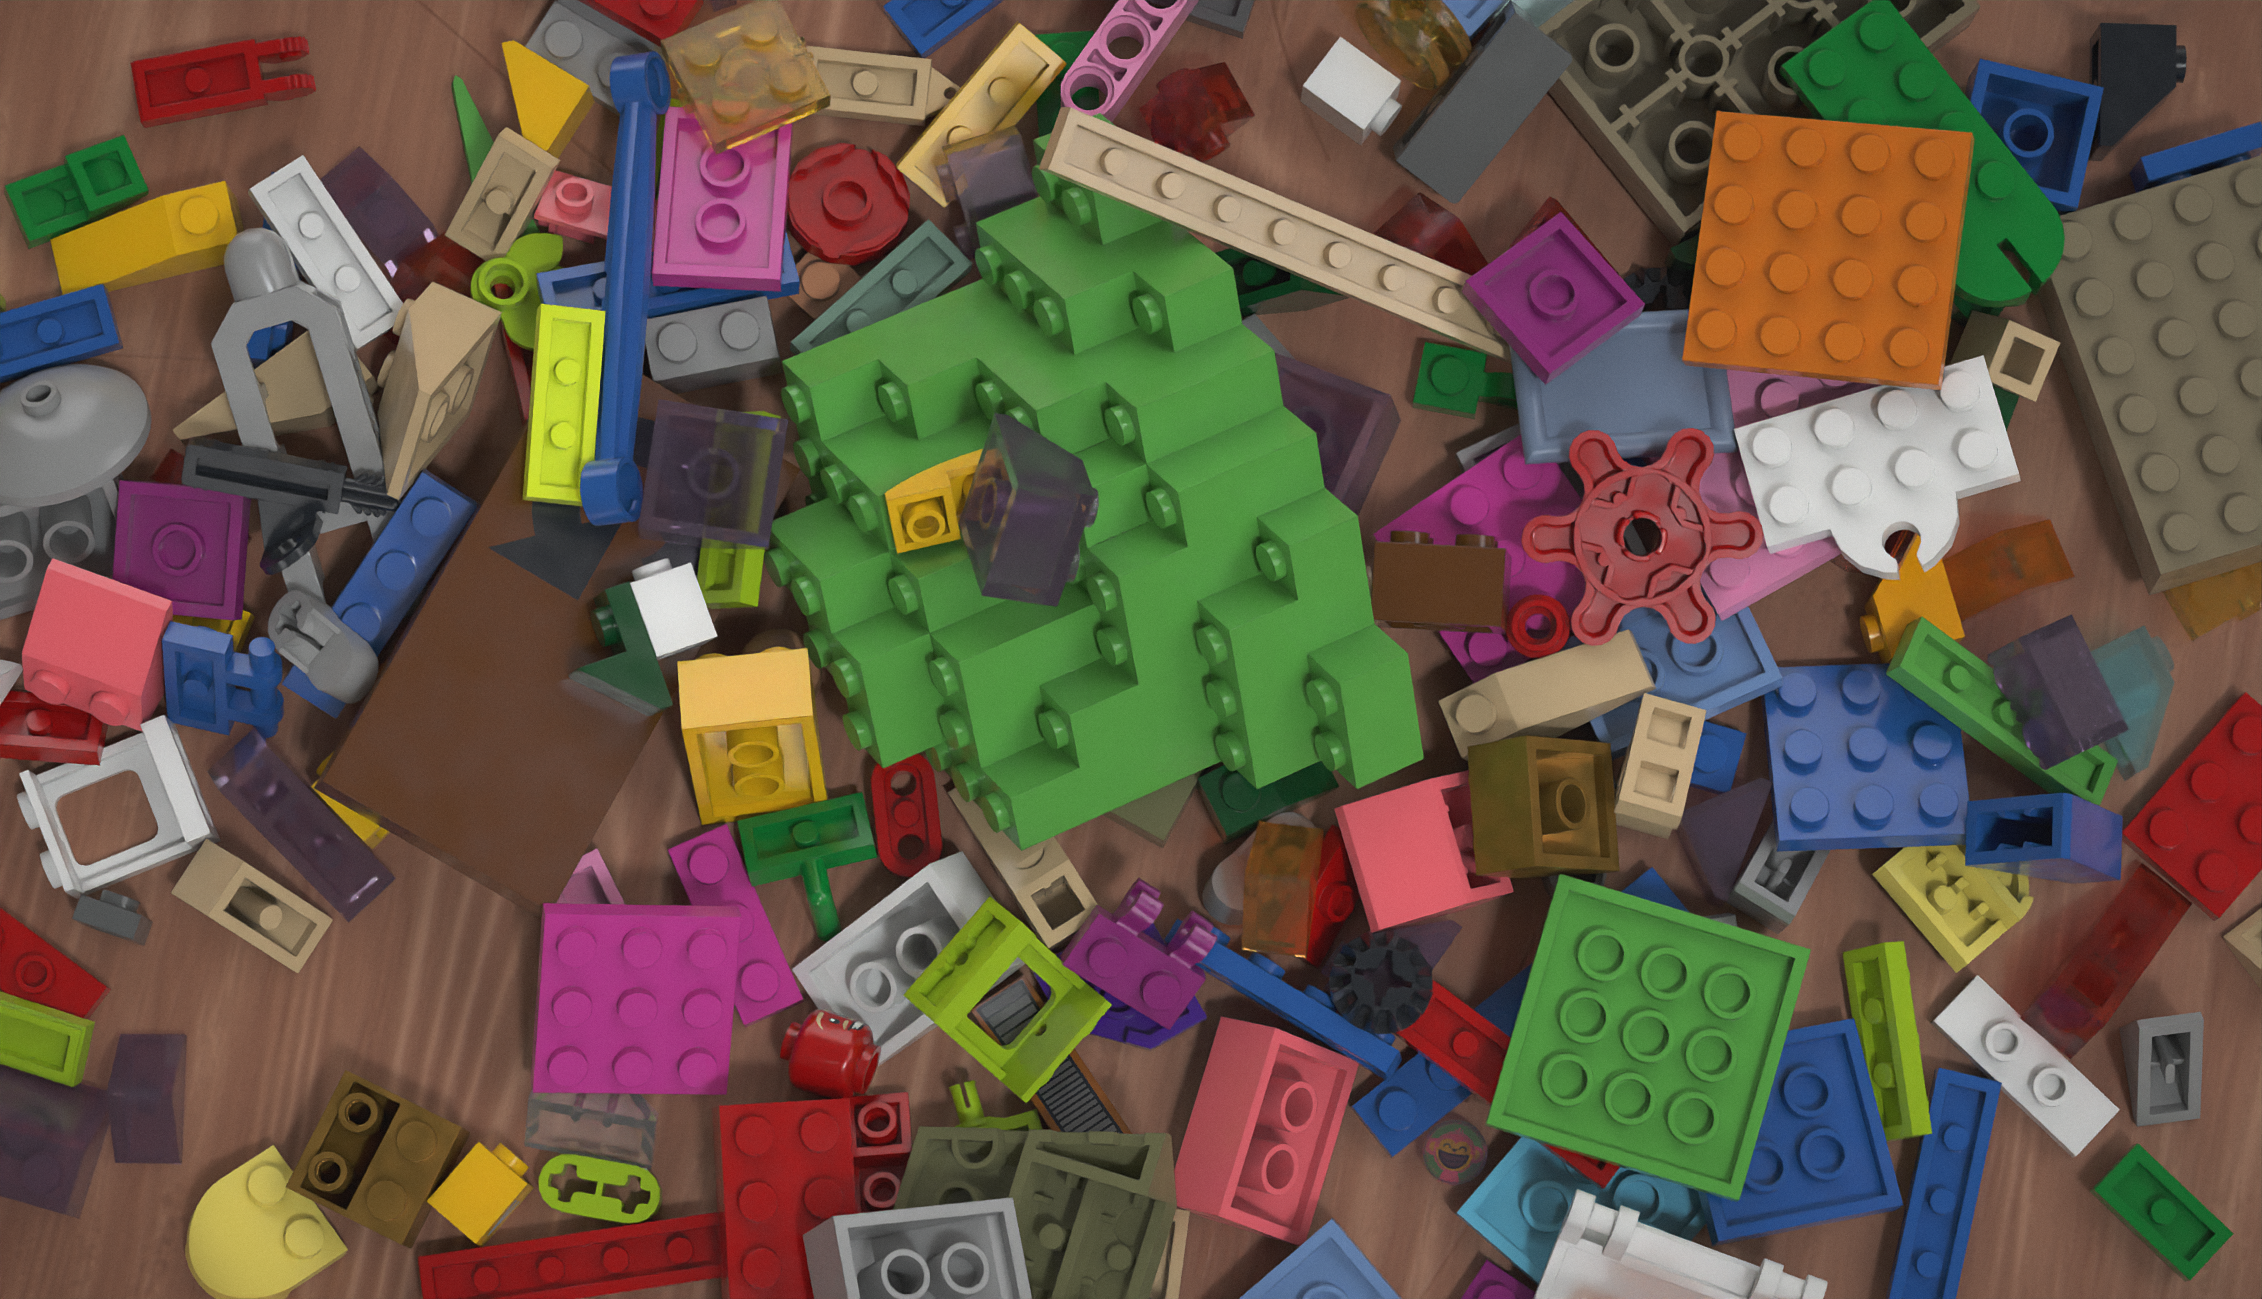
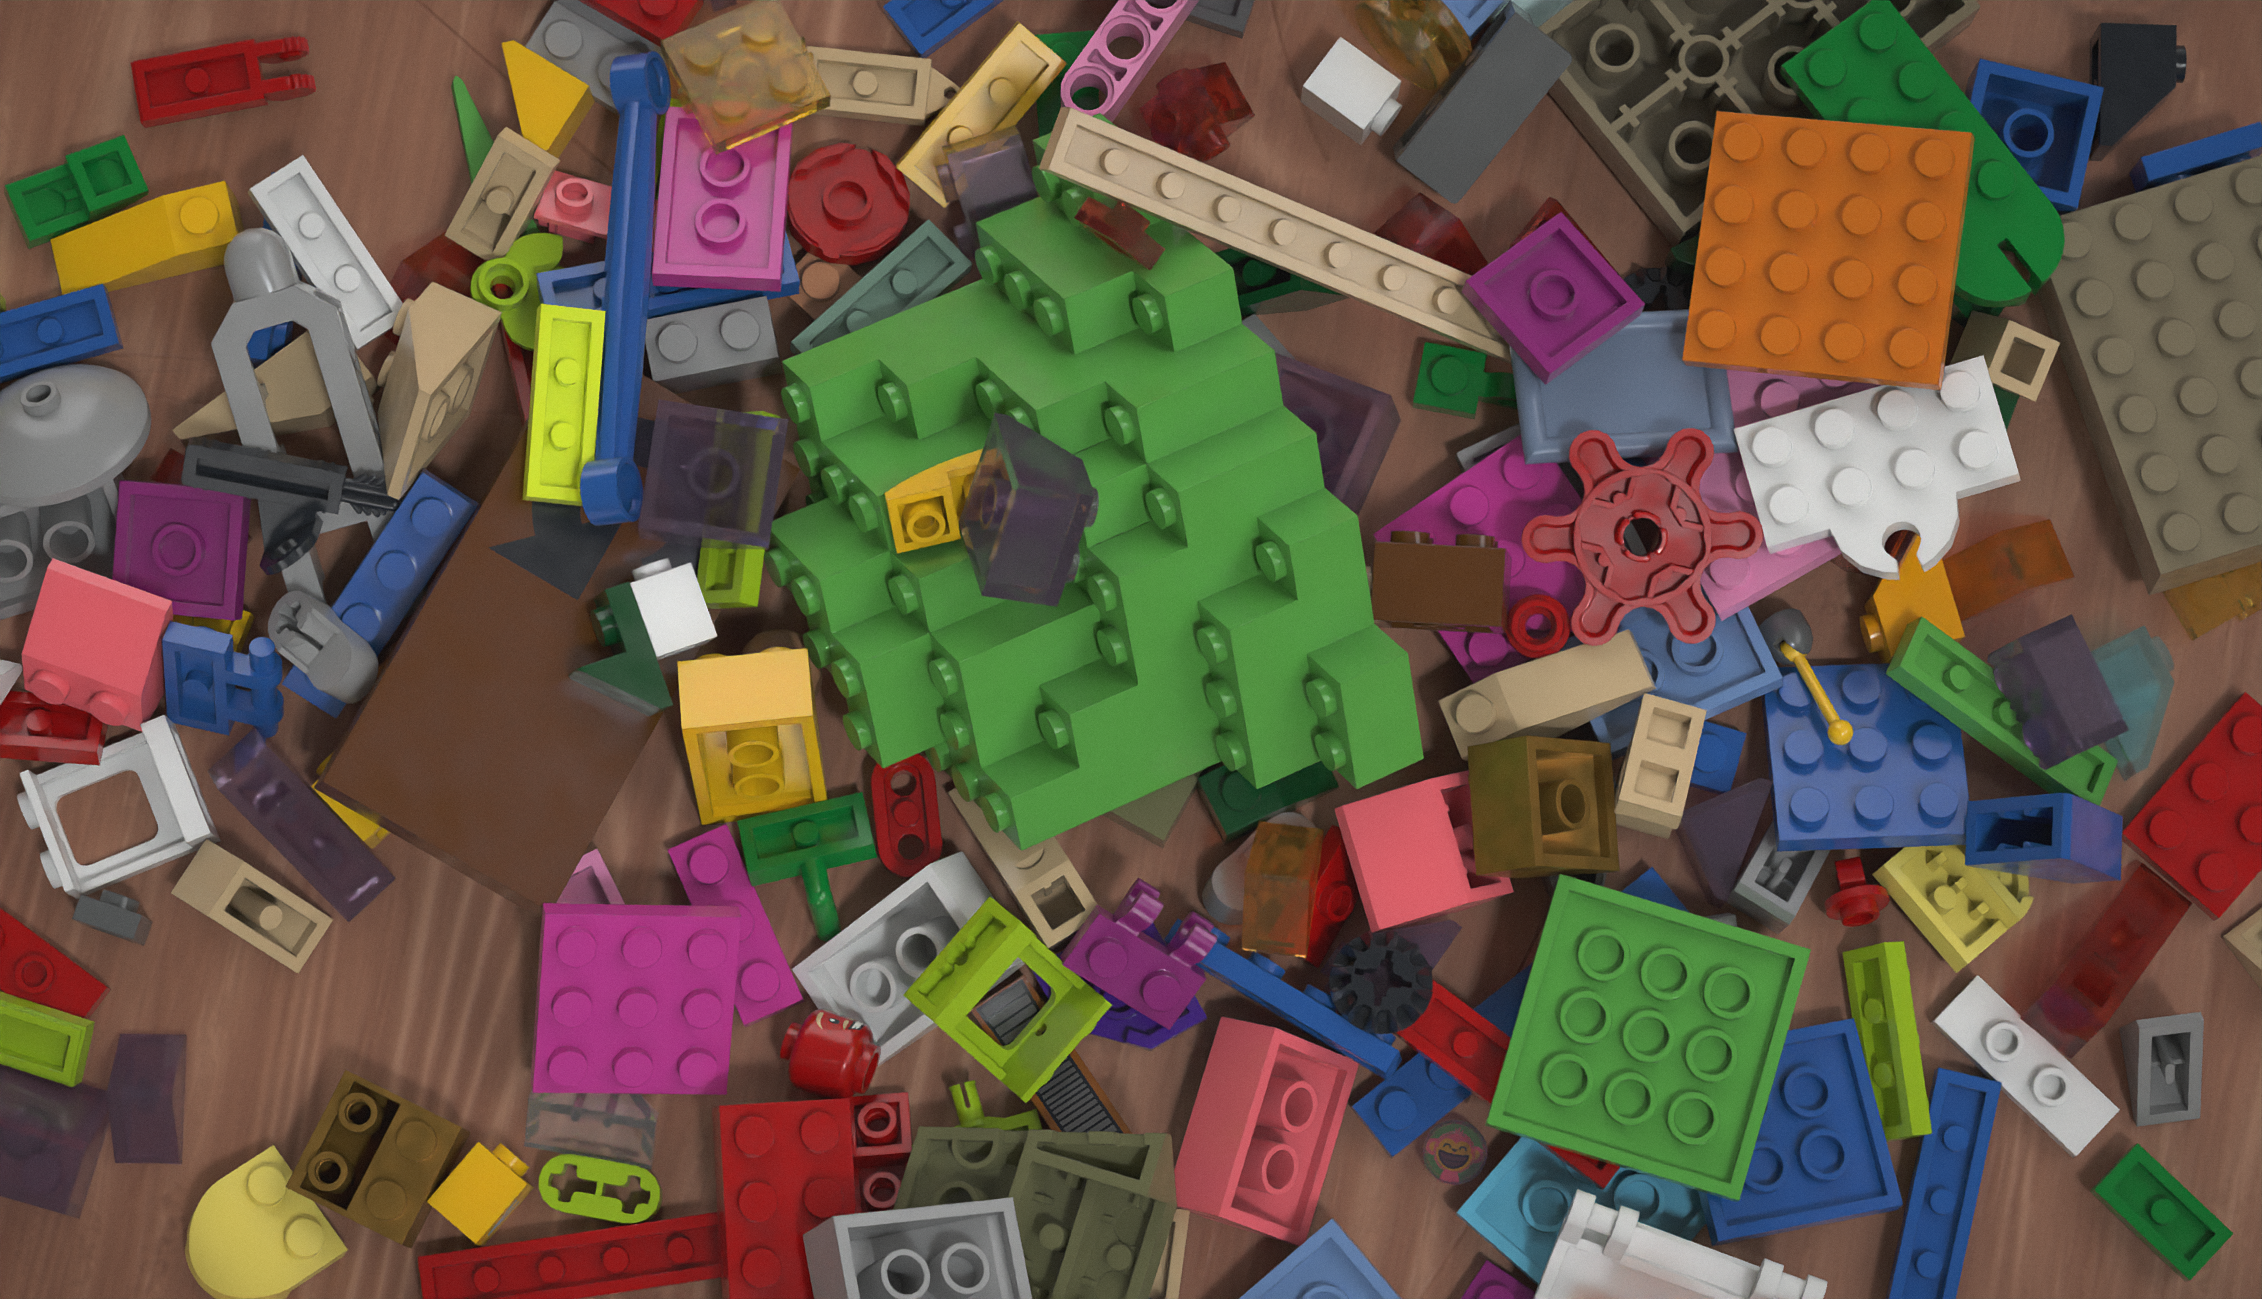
slope [320,146,442,281] -> none
none -> clear red plate [1074,197,1165,270]
none -> hinge [1759,608,1853,745]
none -> red plate [1824,856,1890,927]

